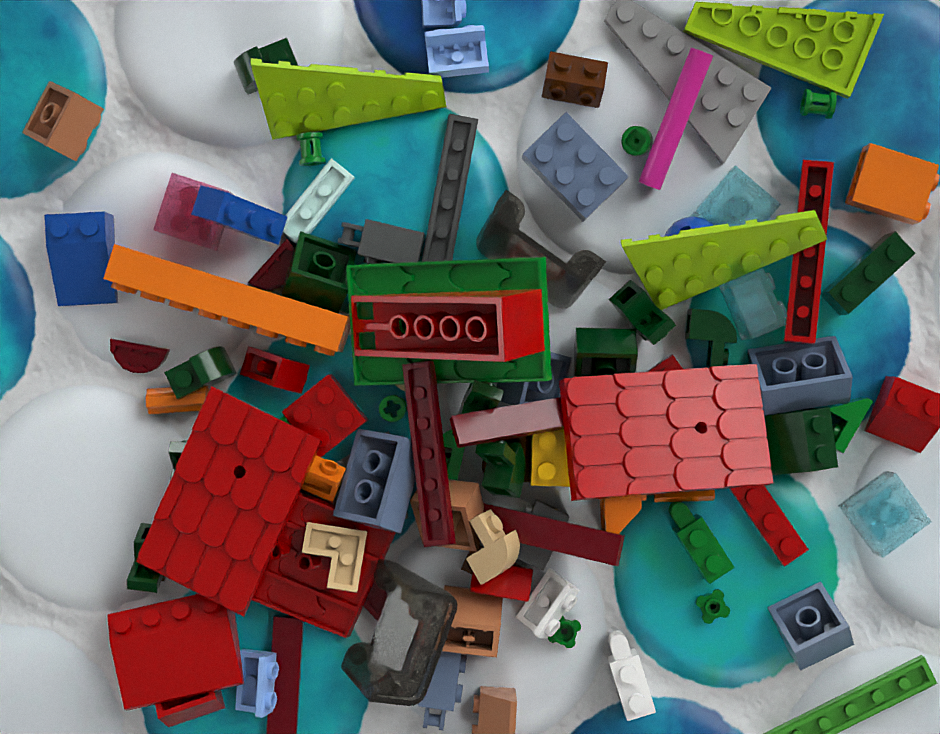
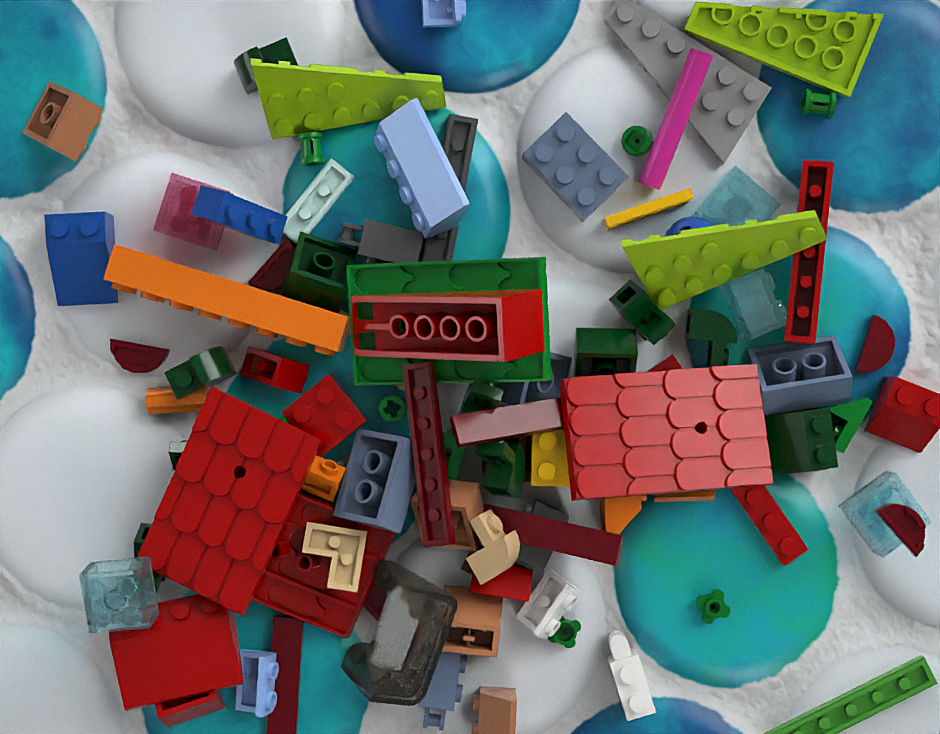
light blue bracket [425,25,489,78] -> none
clear smoke windscreen [476,190,606,309] -> none
reddish brown bracket [542,51,608,108] -> none
green brick [668,502,735,584] -> none
sand blue slope [767,581,854,671] -> none
dark green brick [820,231,916,316] -> none
orange brick [845,143,940,225] -> none
none -> clear light blue brick [79,557,159,633]
none -> light blue slope [374,98,470,239]
none -> yellow tile [602,188,694,231]
none -> dark red tile [854,315,896,372]
none -> dark red tile [873,503,926,557]

